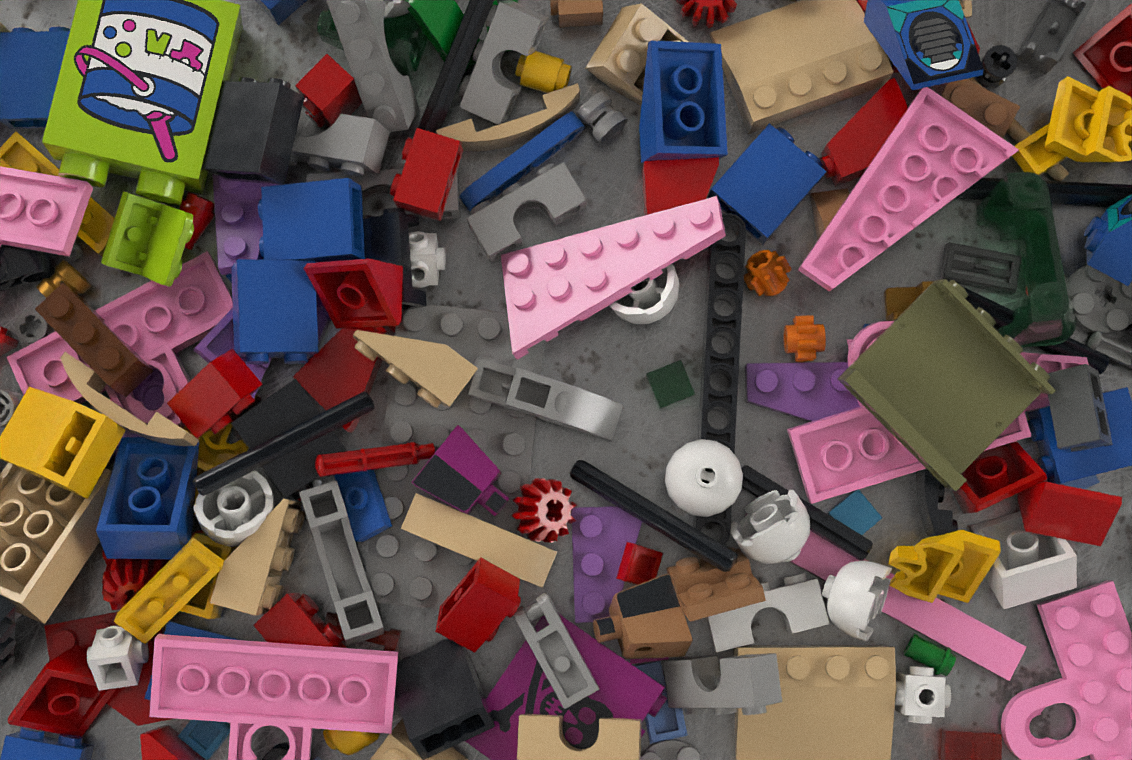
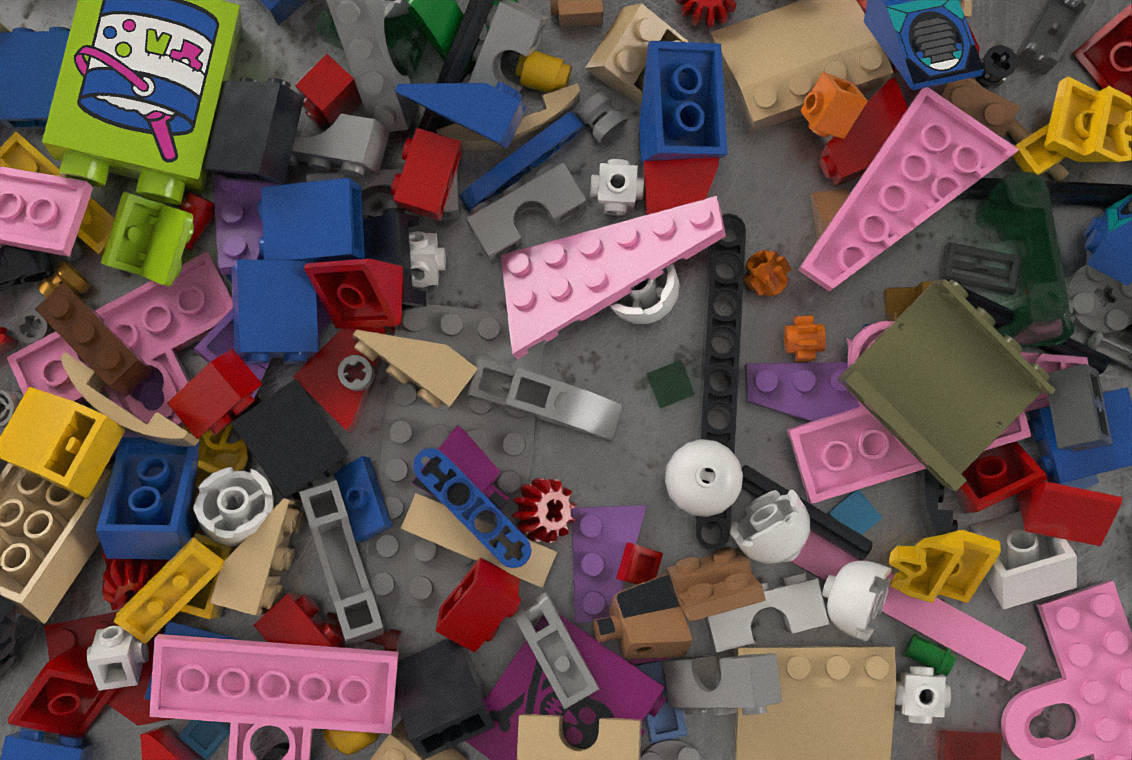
black axle [193,392,375,496] -> none
red piece [315,442,435,477] -> none
black axle [570,460,737,572] -> none
blue brick [707,123,827,245] -> none
none -> light grey bush [338,355,375,391]
none -> blue slope [395,81,527,149]
none -> blue beam [412,447,532,568]
none -> white brick [590,159,644,216]
none -> orange brick [800,72,868,139]

